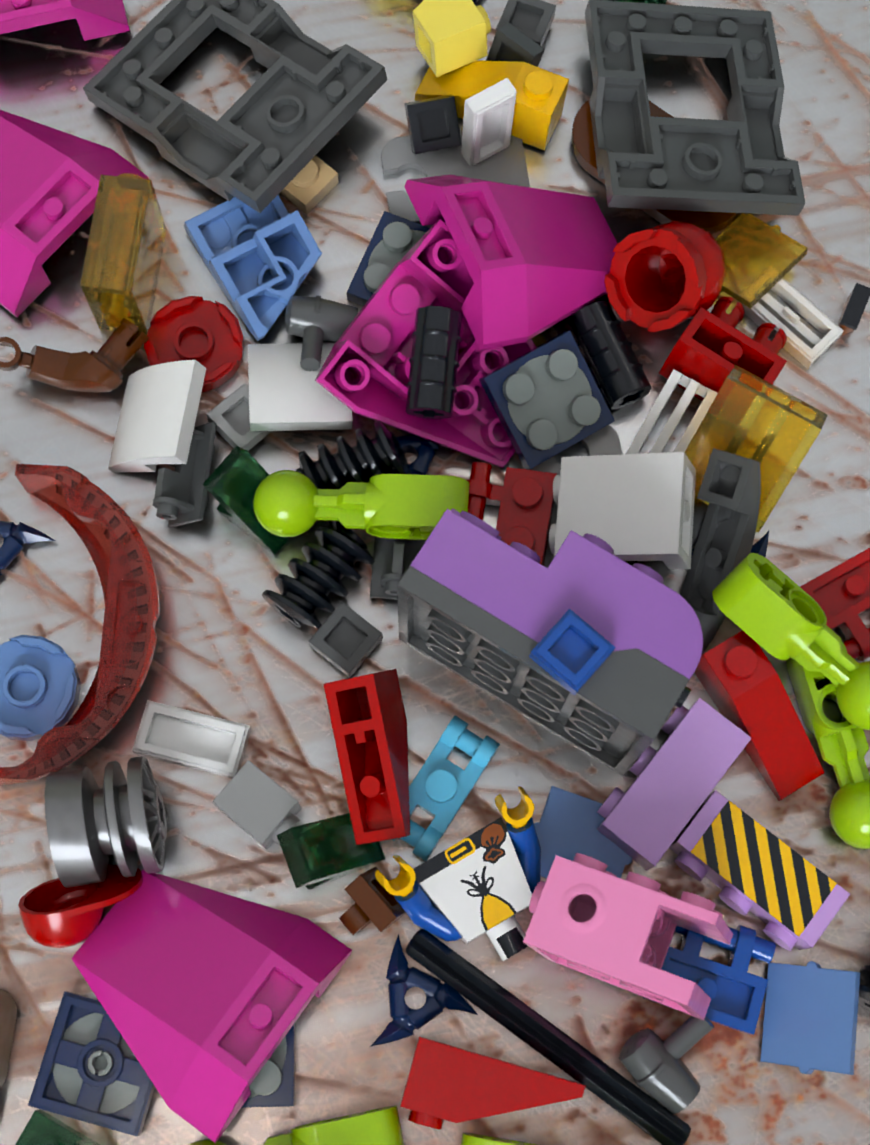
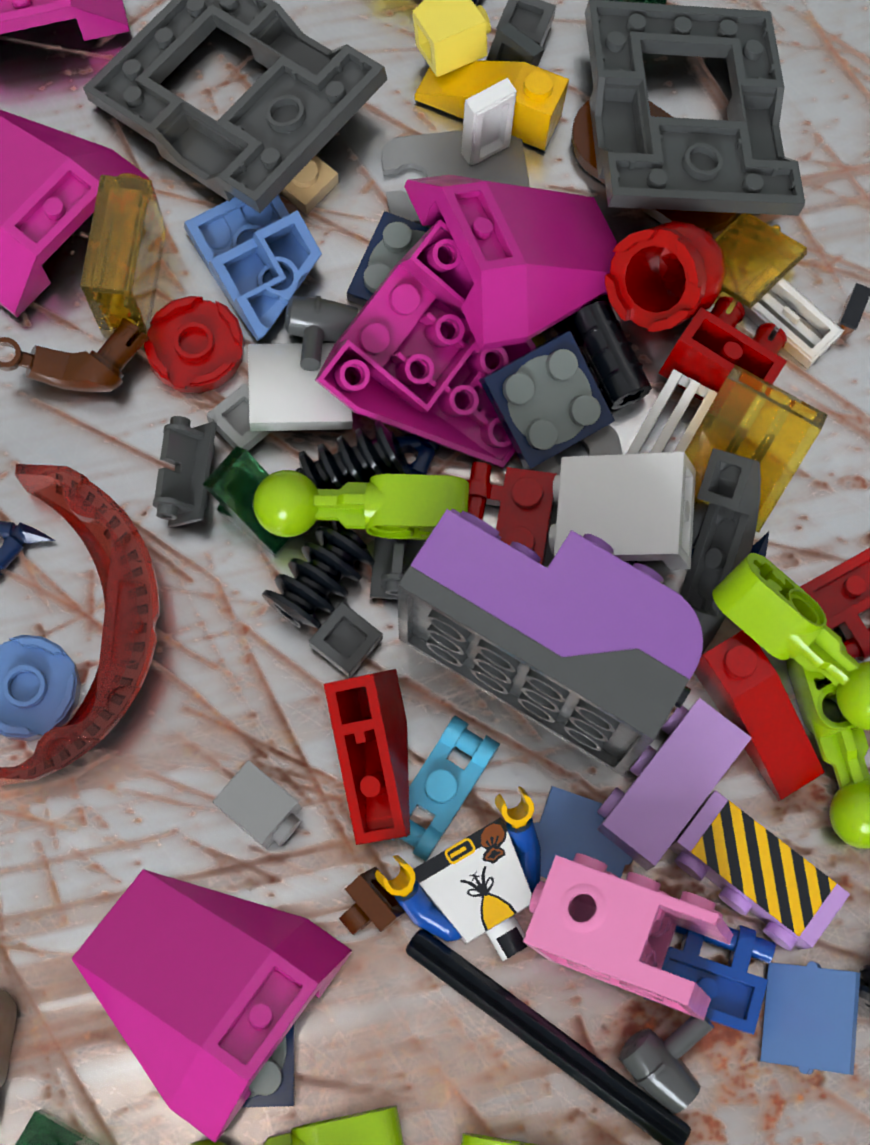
red cap [18,864,143,948] -> none
dark blue piece [28,991,155,1137] -> none
flat silver wheel [45,756,167,888] -> none
white slope [108,360,206,473] -> none
white tile [132,700,251,778] -> none
clear green slope [277,813,386,889] -> none
dark blue piece [371,935,478,1046] -> none
red slope [400,1036,585,1130] -> none
black tile [404,94,462,154] -> none
black axle [406,306,462,419] -> none
blue tile [529,608,616,696] -> none

